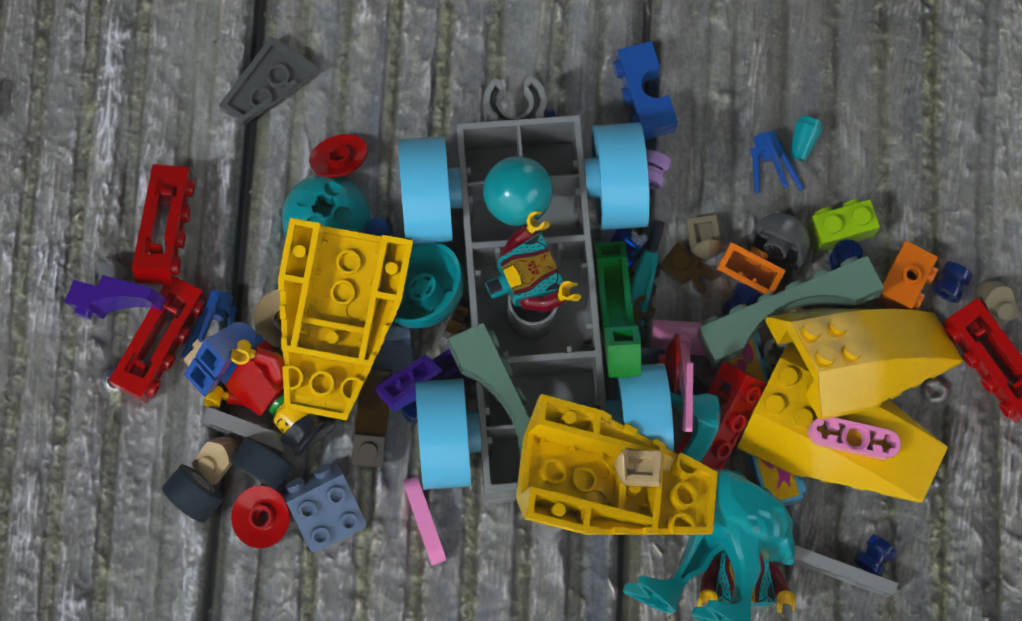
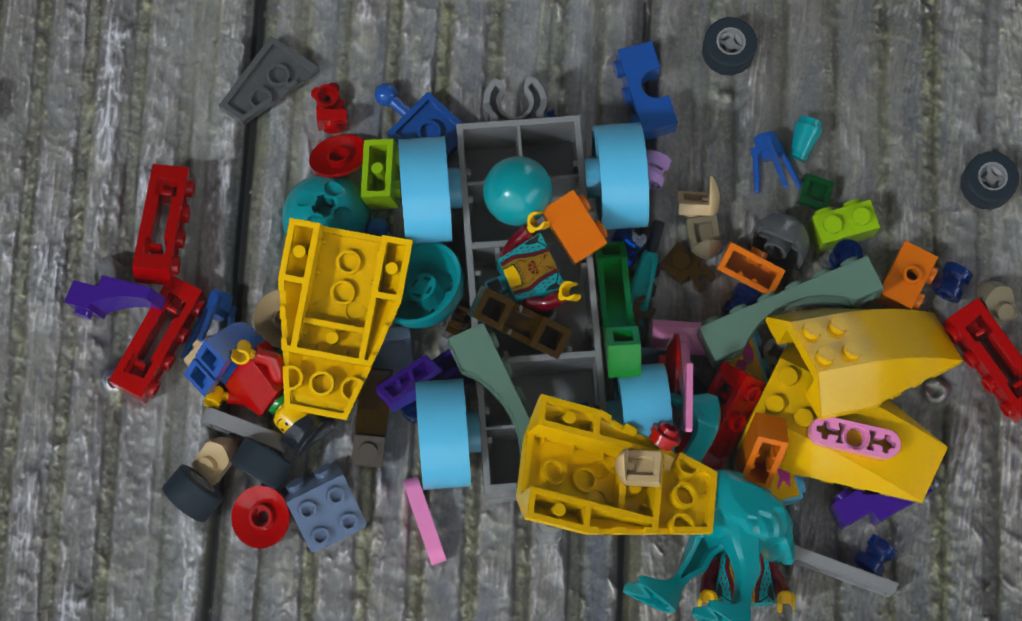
none -> red plate [311,83,345,110]
none -> red plate [316,109,348,134]
none -> lime brick [361,139,402,209]
none -> blue plate [374,83,463,159]
none -> dark brown arch [467,286,572,359]
none -> orange brick [542,190,609,266]
none -> red plate [649,422,681,451]
none -> tan plate [676,176,720,218]
none -> black wheel [702,17,757,76]
none -> orange brick [736,412,789,489]
none -> dark green plate [796,173,835,210]
none -> dark purple slope [828,487,933,530]
none -> black wheel [960,151,1019,210]

